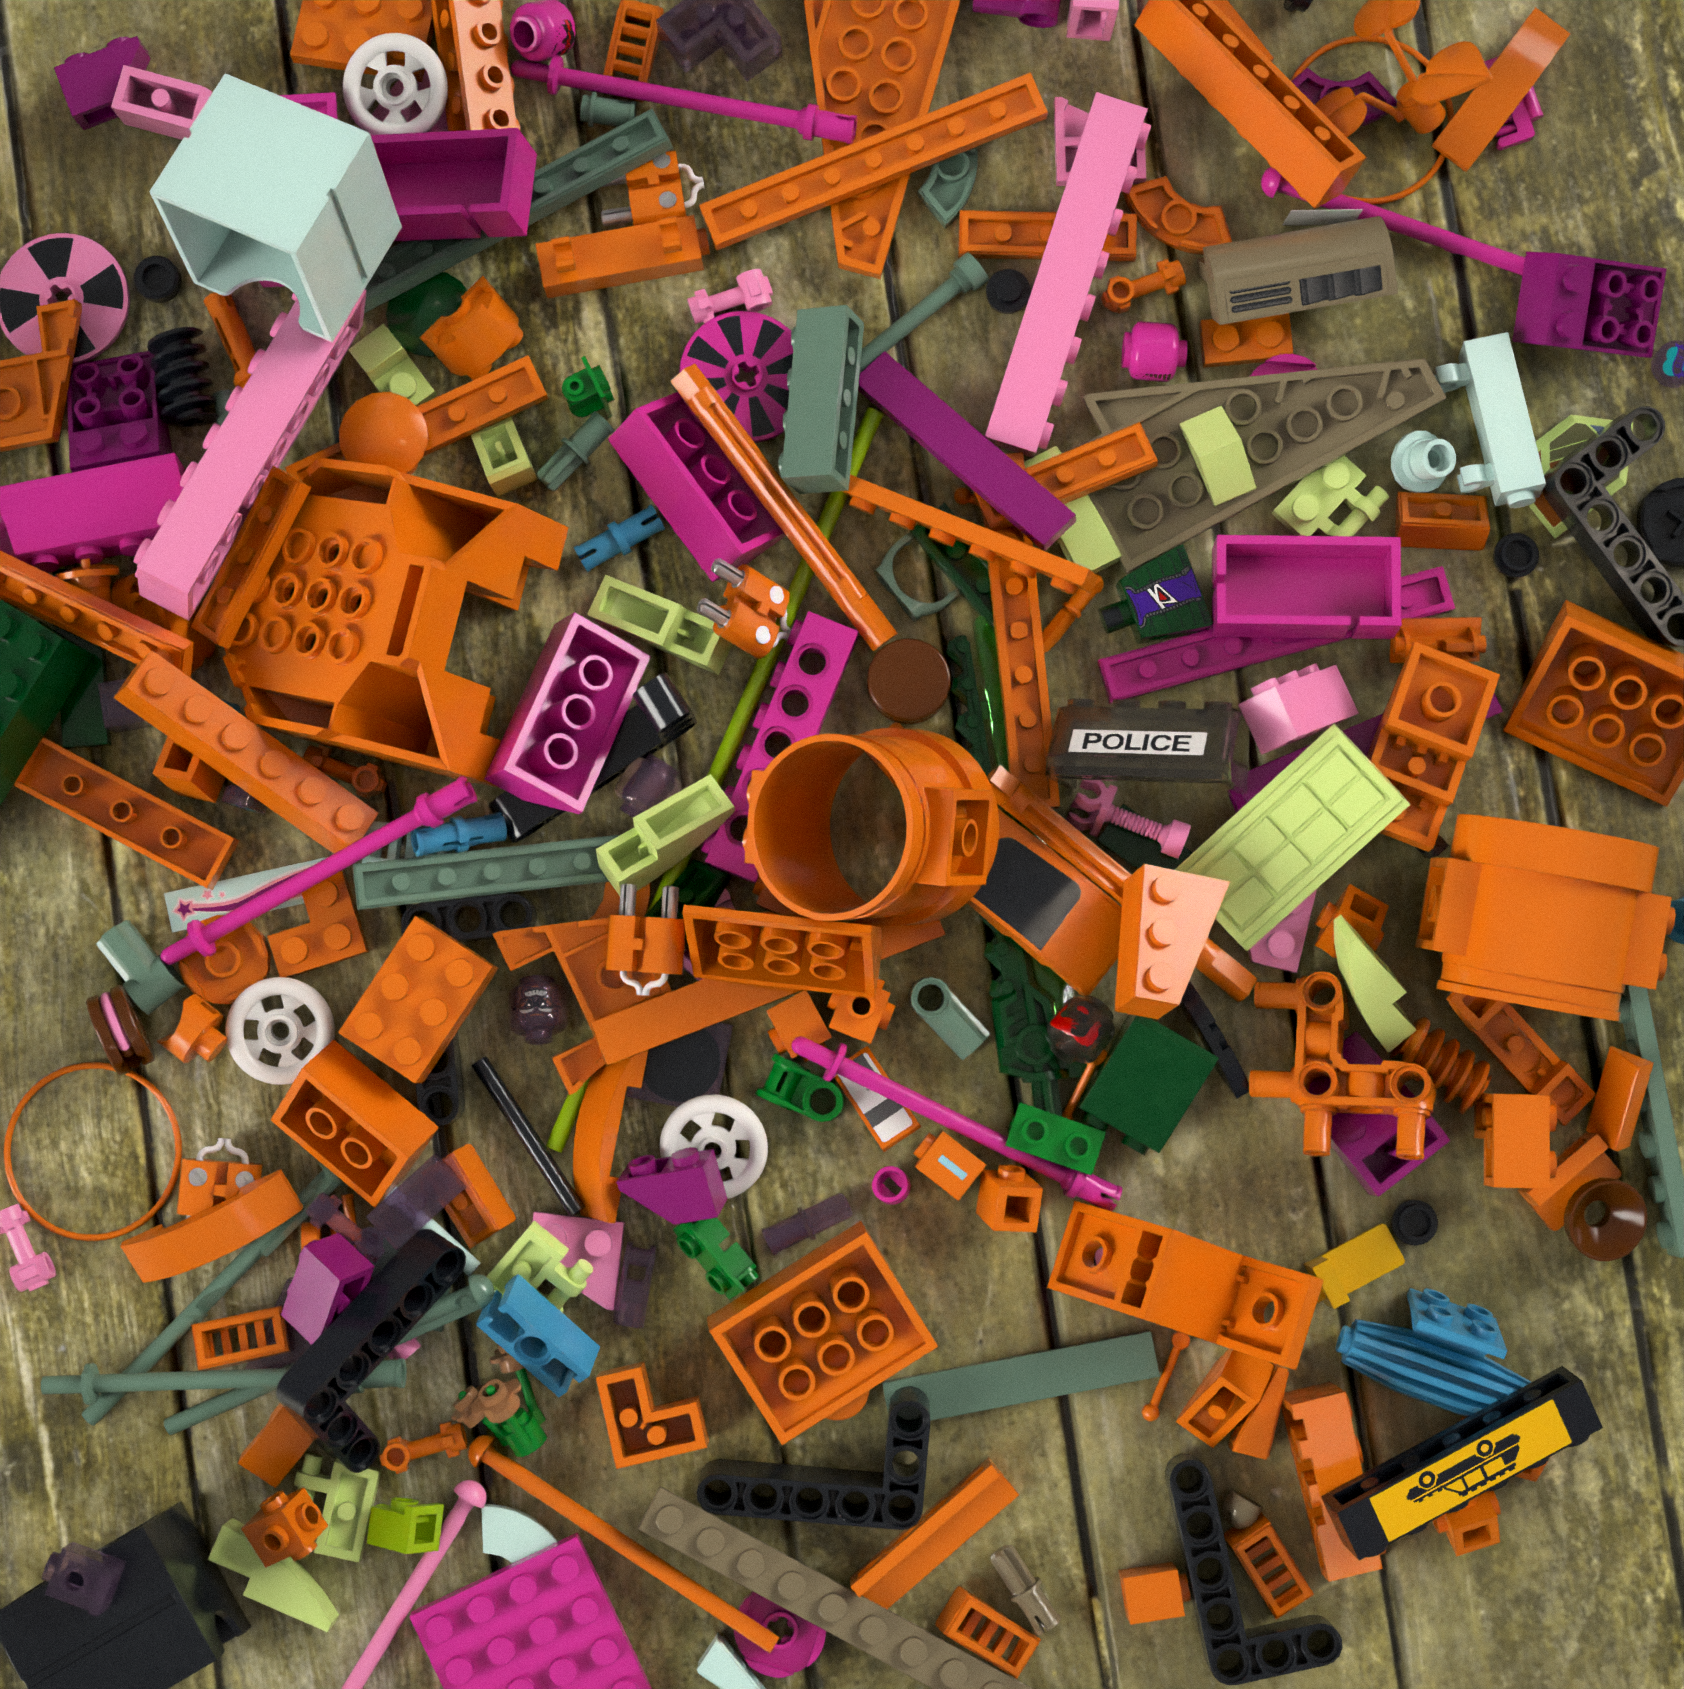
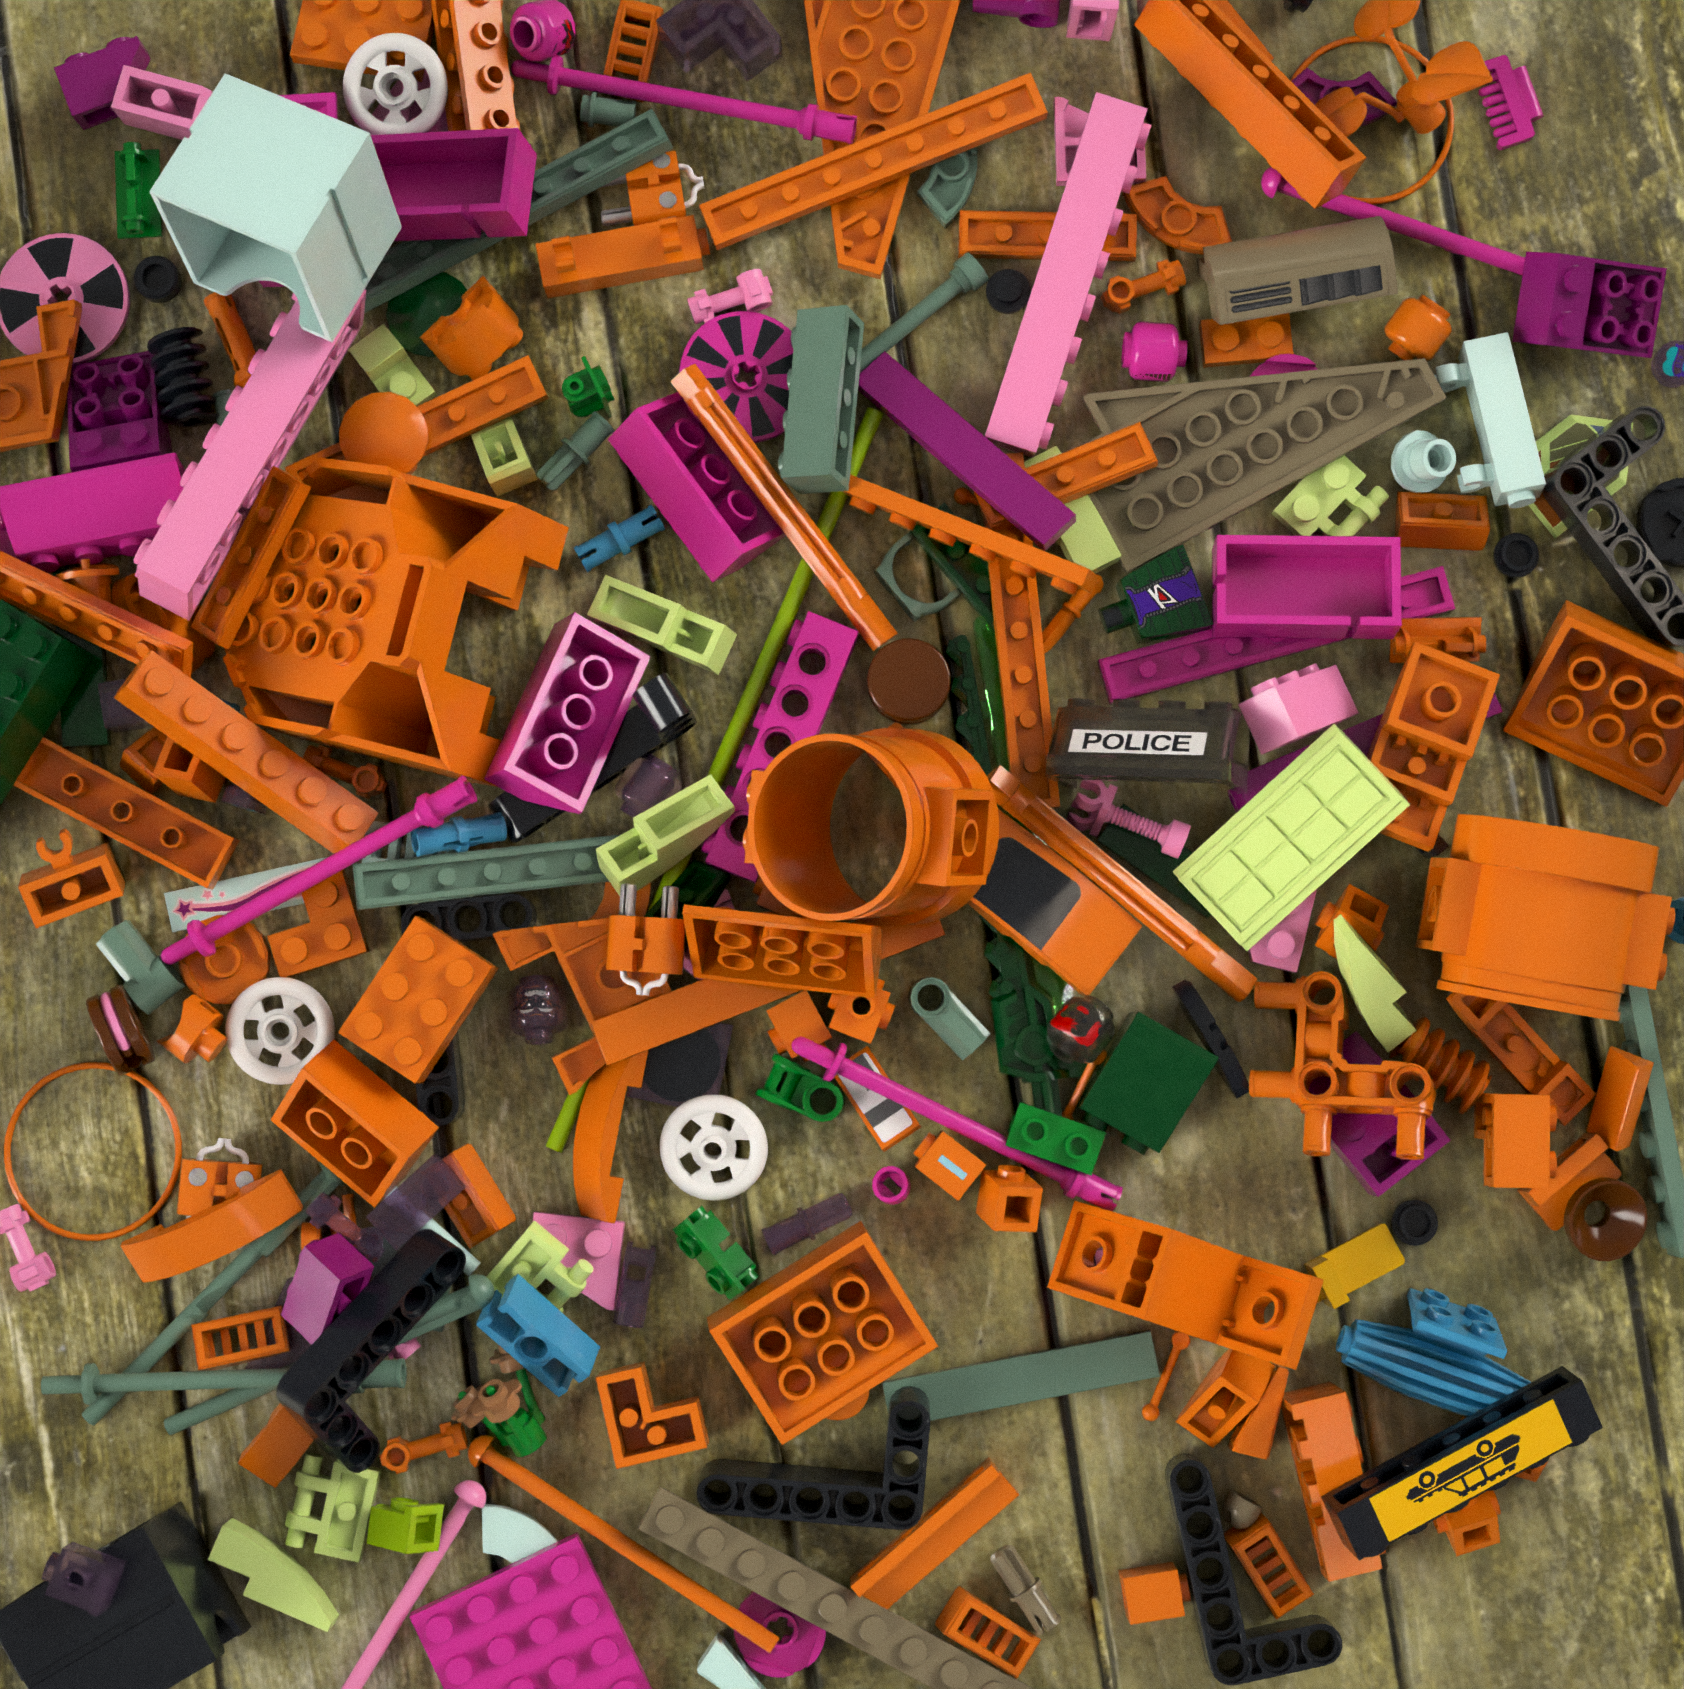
orange brick [241,1487,328,1567] -> none
black bar [472,1056,585,1217] -> none
magenta slope [617,1147,728,1225] -> none
orange piece [697,558,792,659] -> none
wedge [1114,864,1230,1020] -> none
yellowish green slope [1179,406,1257,507] -> none
white sticker [1282,209,1363,225] -> none
orange slope [1431,7,1570,172] -> none
none -> orange brick [18,828,126,928]
none -> green hinge [114,142,163,239]
none -> orange slope [120,727,167,794]
none -> orange head [1384,294,1452,361]

